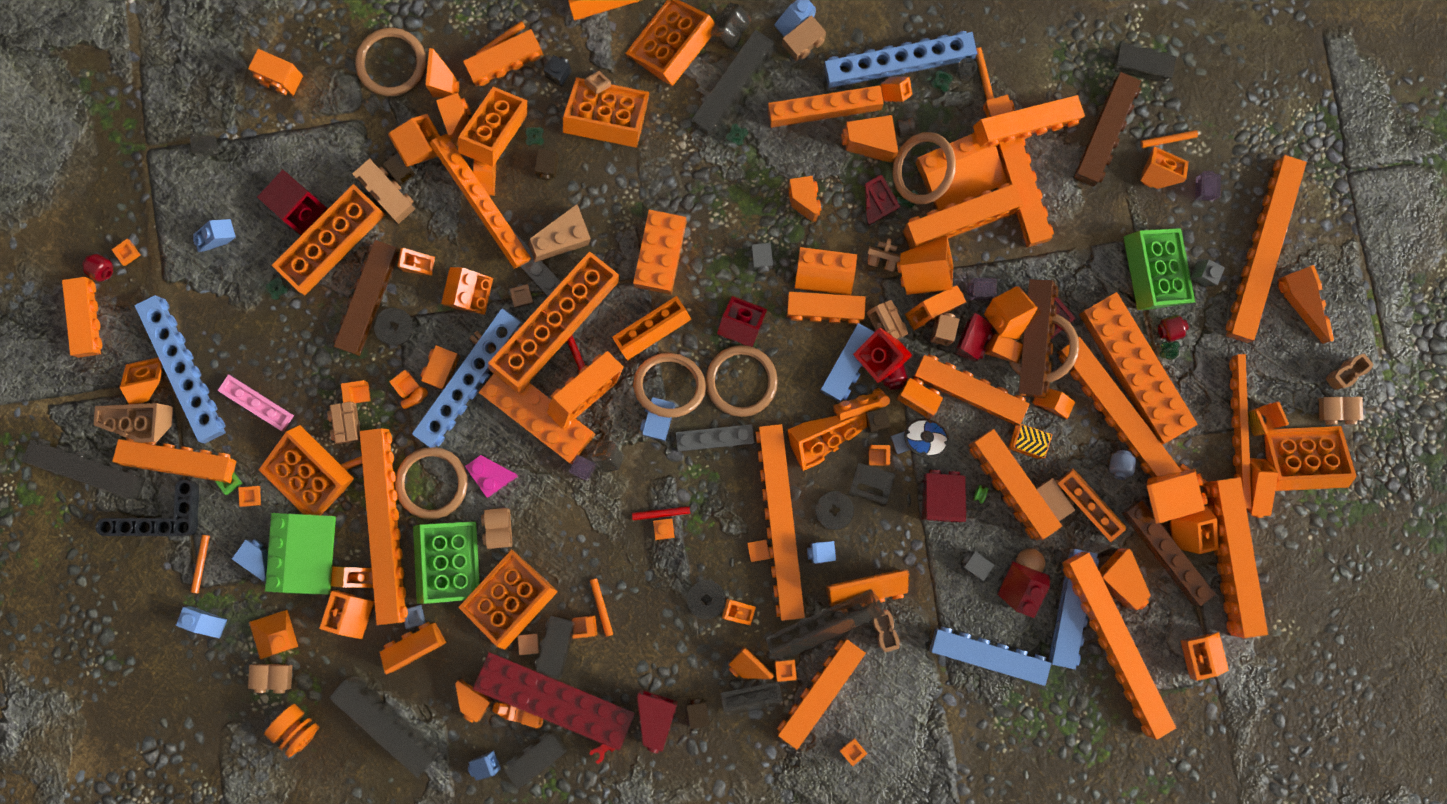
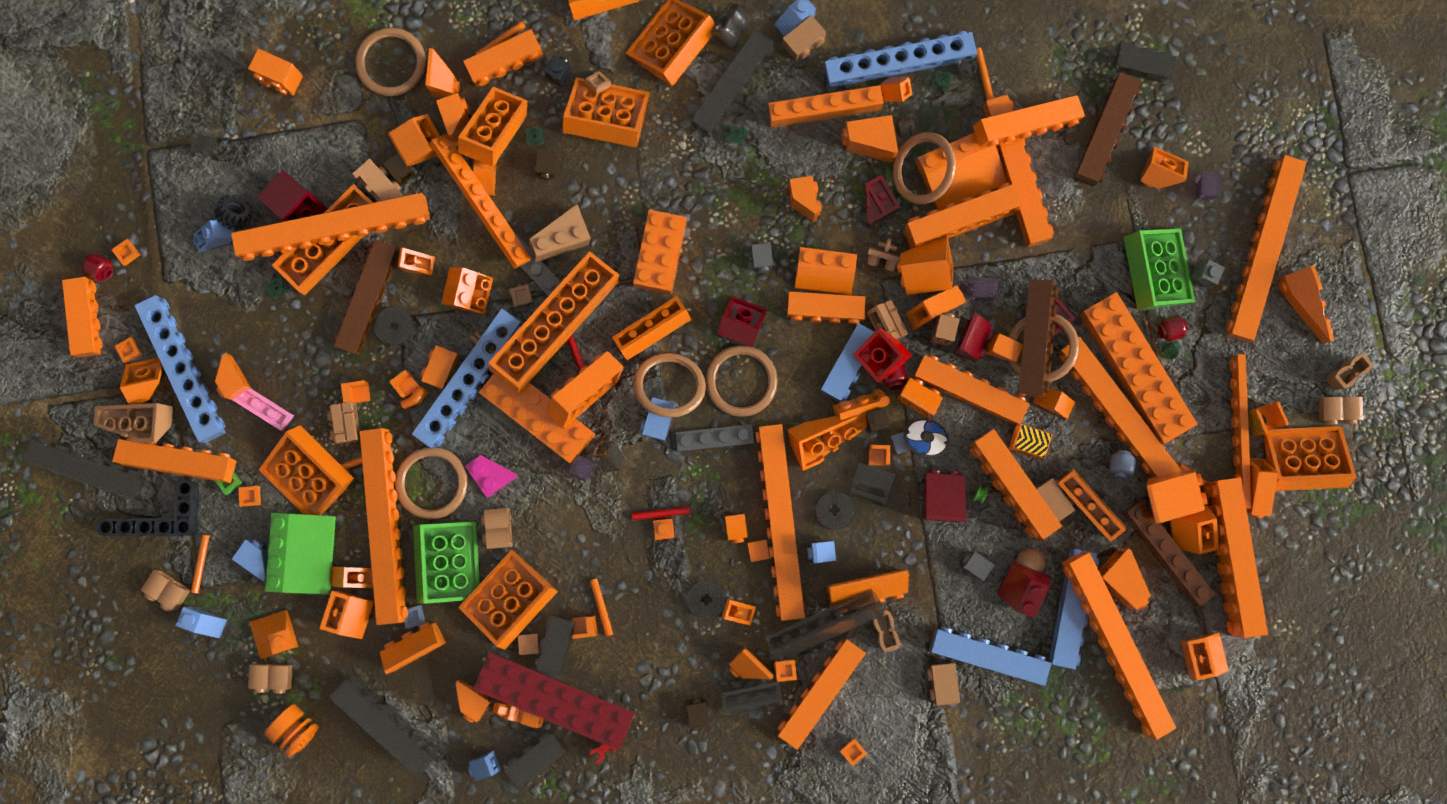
dark red slope [637,690,678,753] -> none
orange slope [984,286,1038,340] -> none
orange bar [1140,130,1198,148] -> none
none -> orange tile [114,337,142,363]
none -> medium nougat brick [141,570,191,612]
none -> black tyre [214,194,253,230]
none -> orange slope [215,353,251,400]
none -> orange brick [231,193,430,261]
none -> orange slope [725,514,748,544]
none -> medium nougat brick [927,662,960,706]

